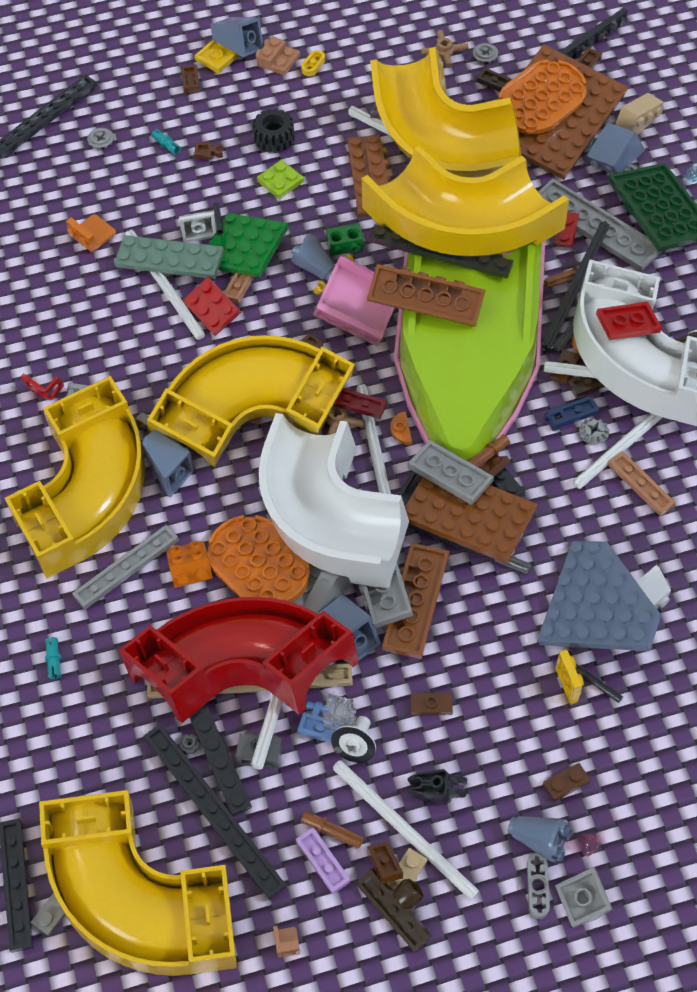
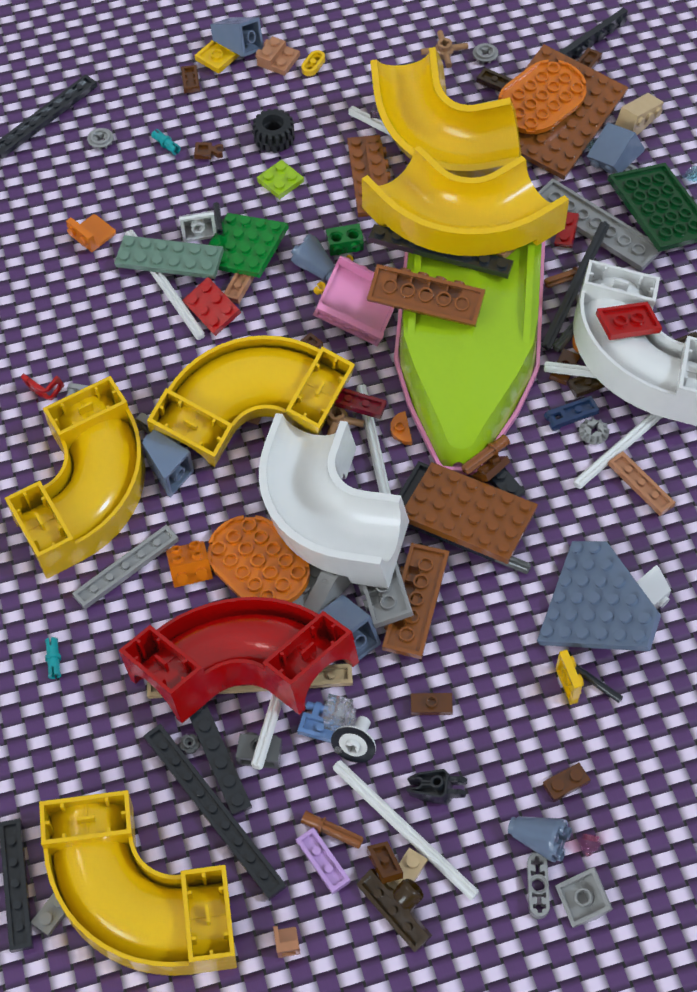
light grey plate [407,440,494,505] -> none

